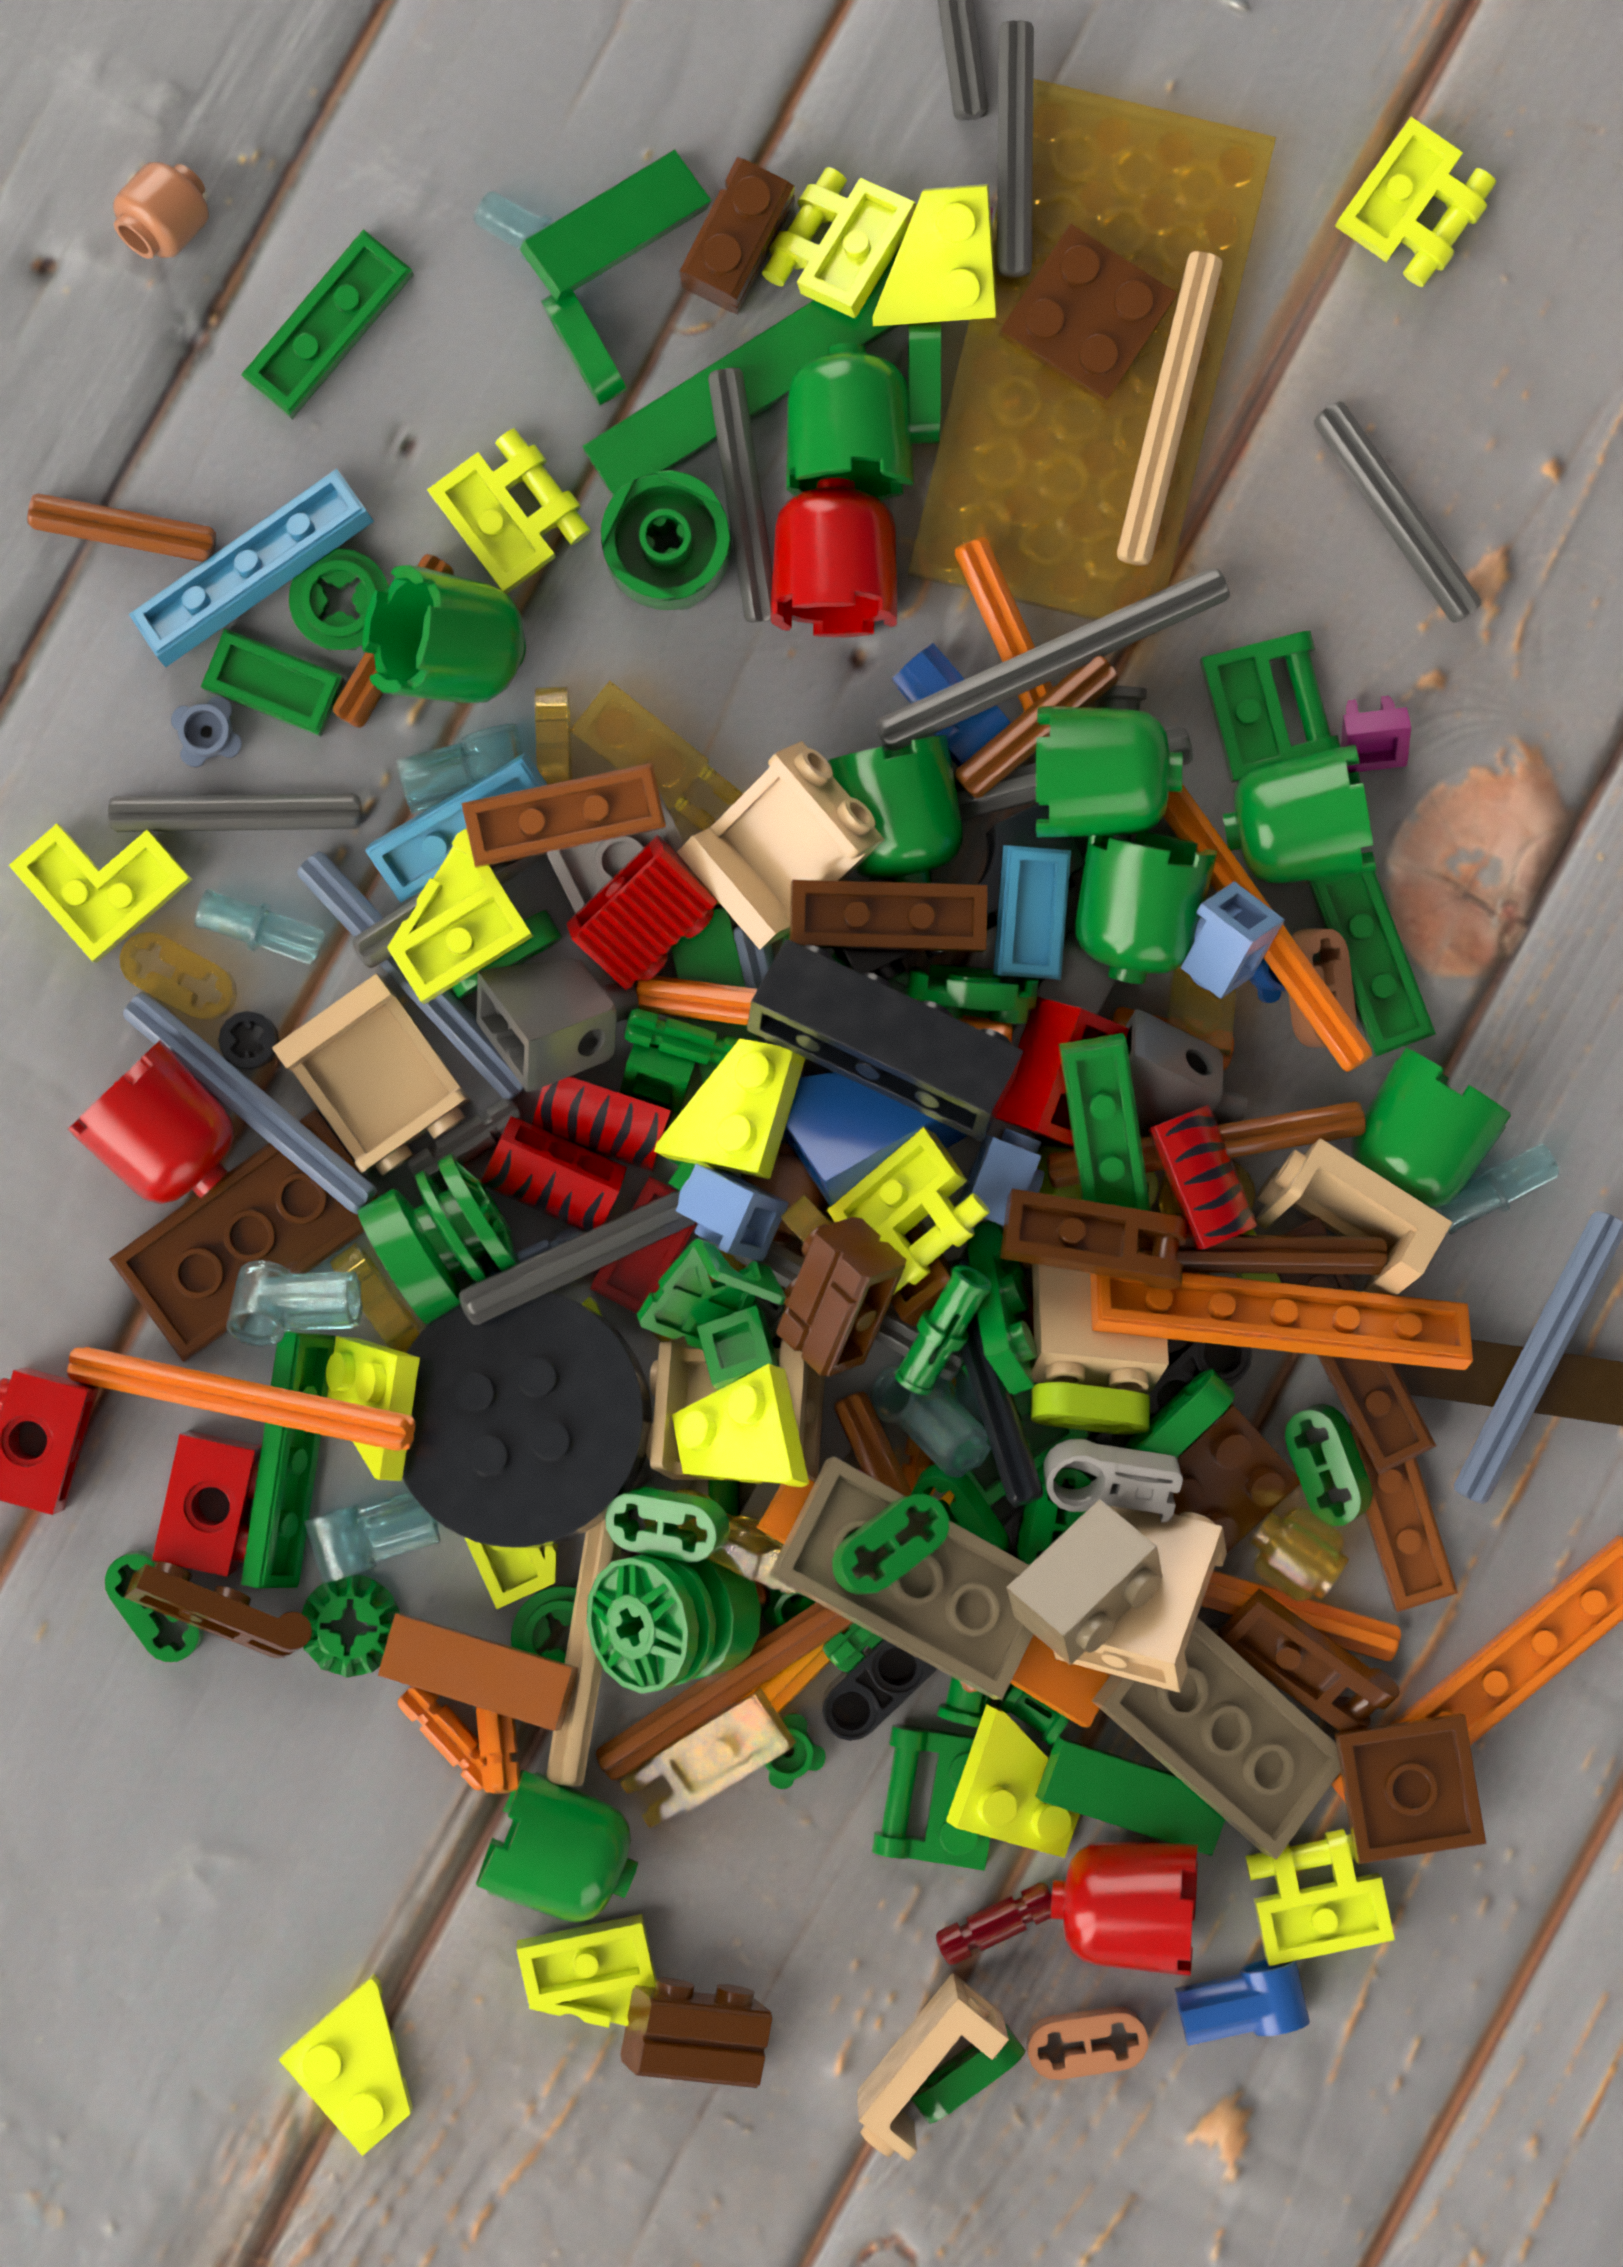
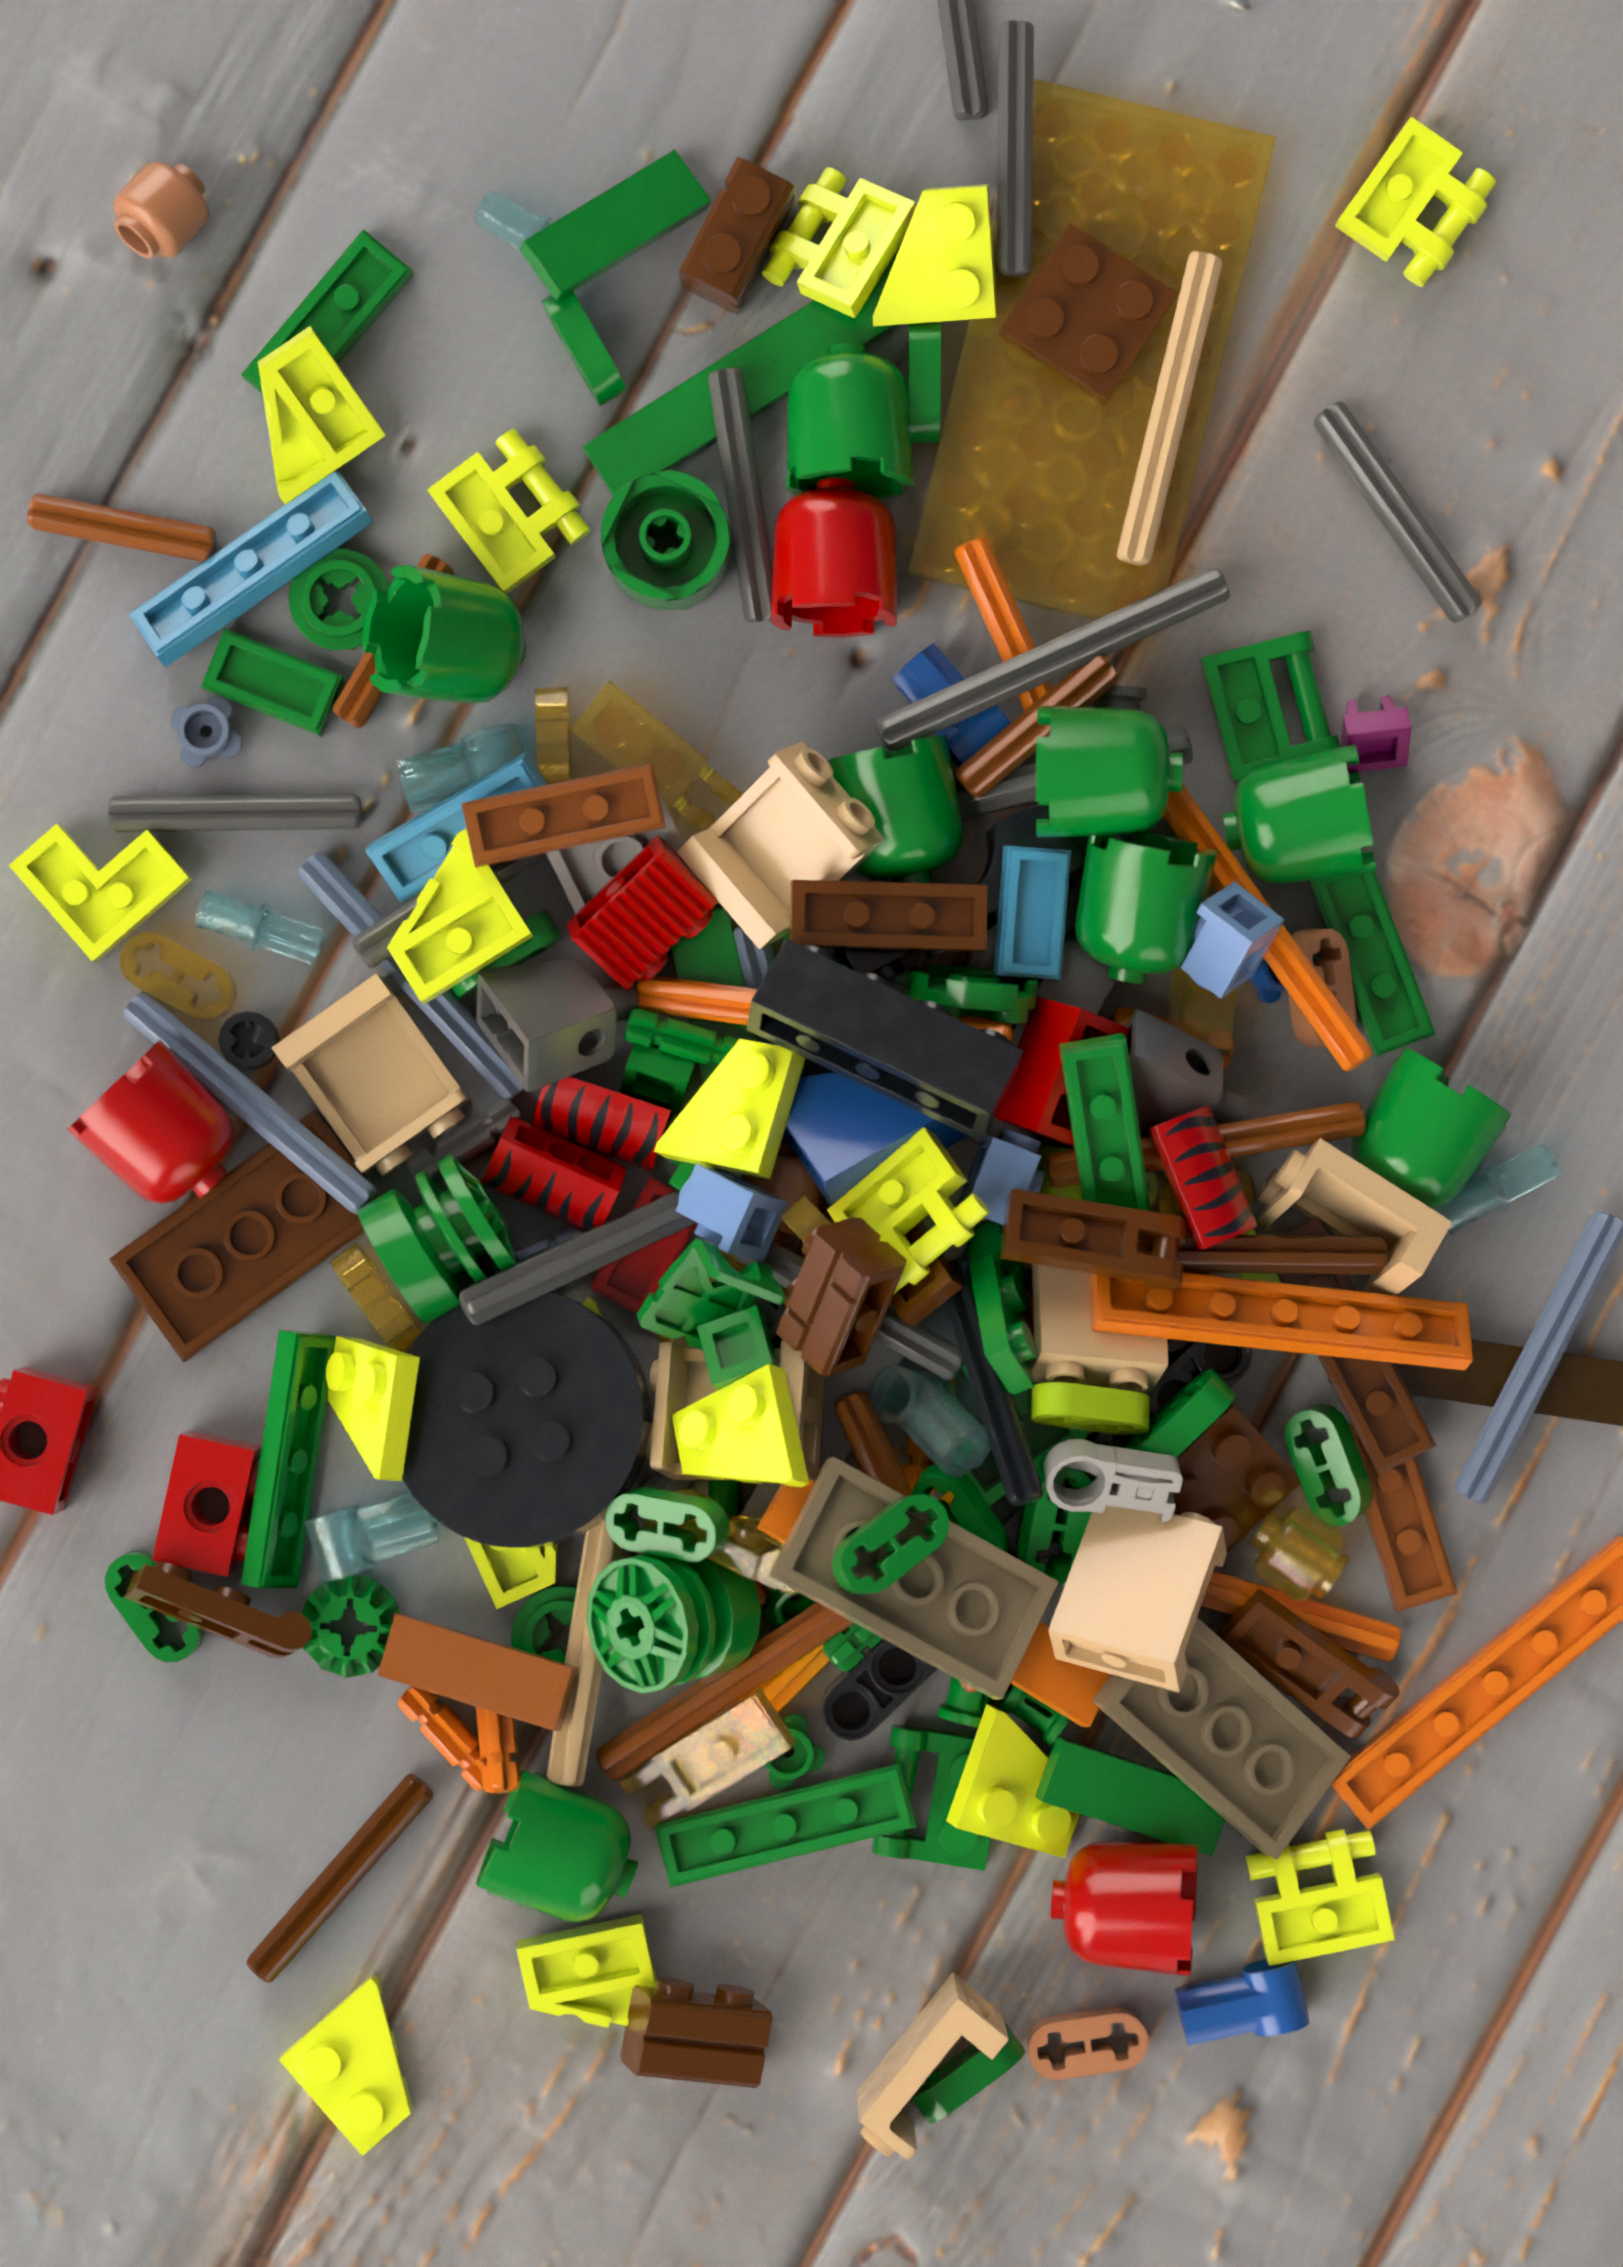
orange axle [67,1347,416,1451] -> none
clear light blue piece [226,1260,363,1347] -> none
green pin [895,1265,992,1395] -> none
dark red axle [936,1883,1052,1965] -> none
brick [1007,1499,1163,1666] -> none
reddish brown plate [1335,1713,1486,1864] -> none
none -> reddish brown axle [246,1773,434,1983]
none -> neon yellow wing [258,326,386,505]
none -> green tile [654,1761,918,1888]

